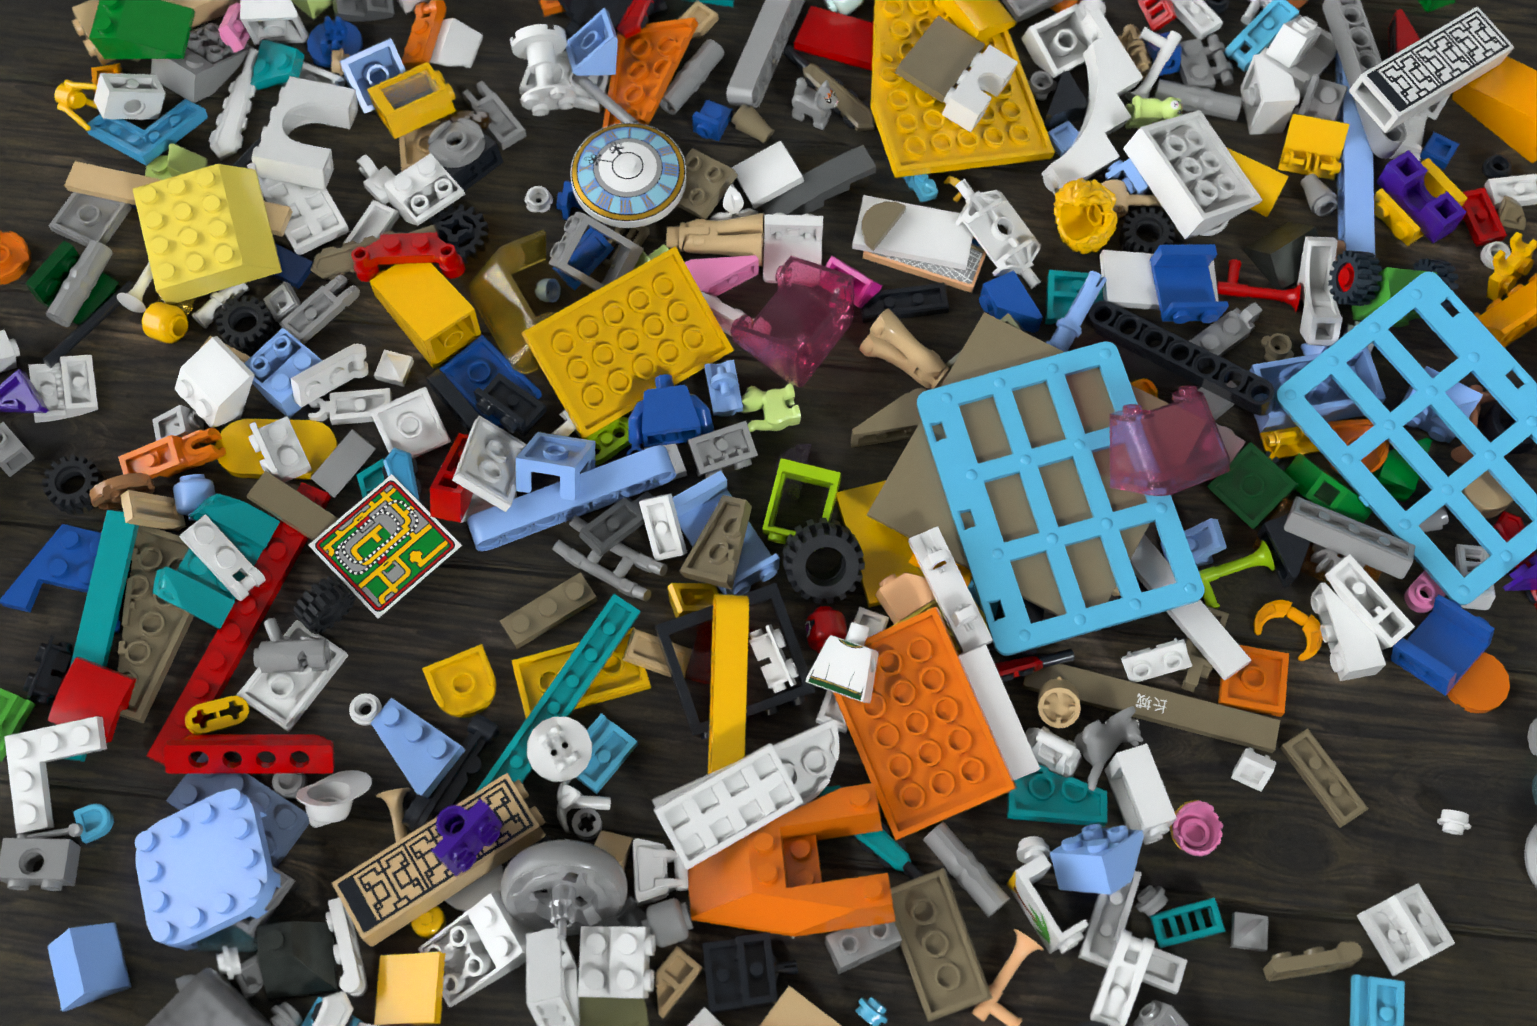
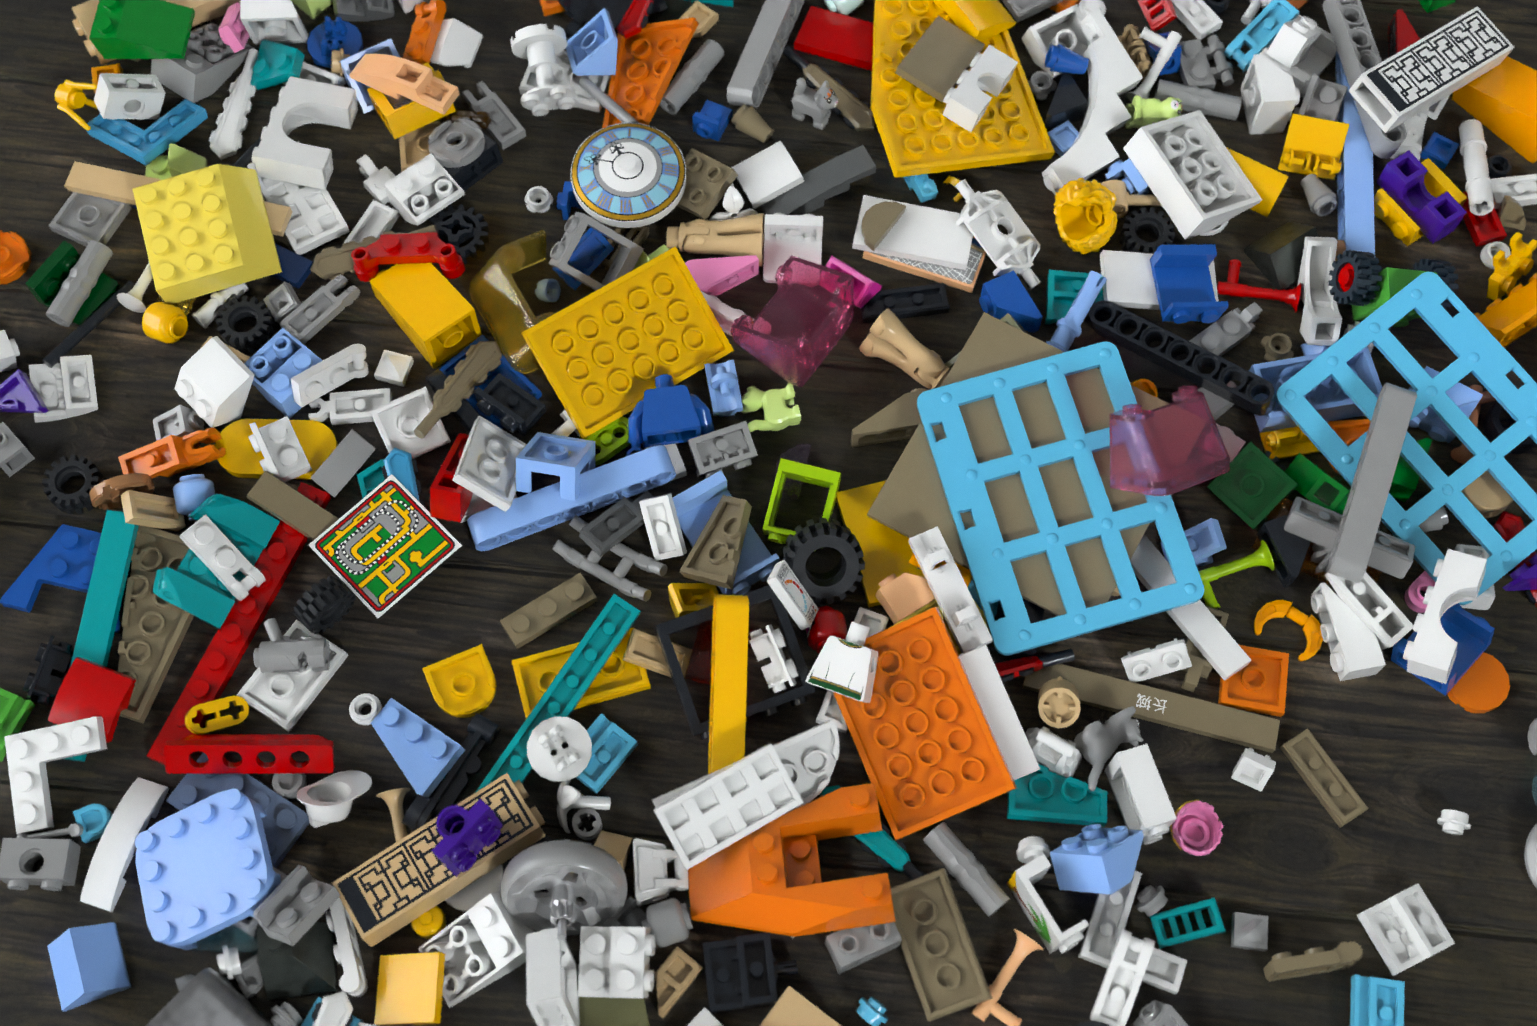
none -> white slope [80,777,169,912]
none -> light grey bracket [253,865,340,946]
none -> light nougat slope [349,53,459,115]
none -> dark tan sword [414,341,502,439]
none -> white tile [767,560,818,630]
none -> blue cone [1044,44,1089,75]
none -> light grey beam [1327,382,1417,583]
none -> white arch [1403,549,1487,684]
none -> white piece [1459,119,1494,216]

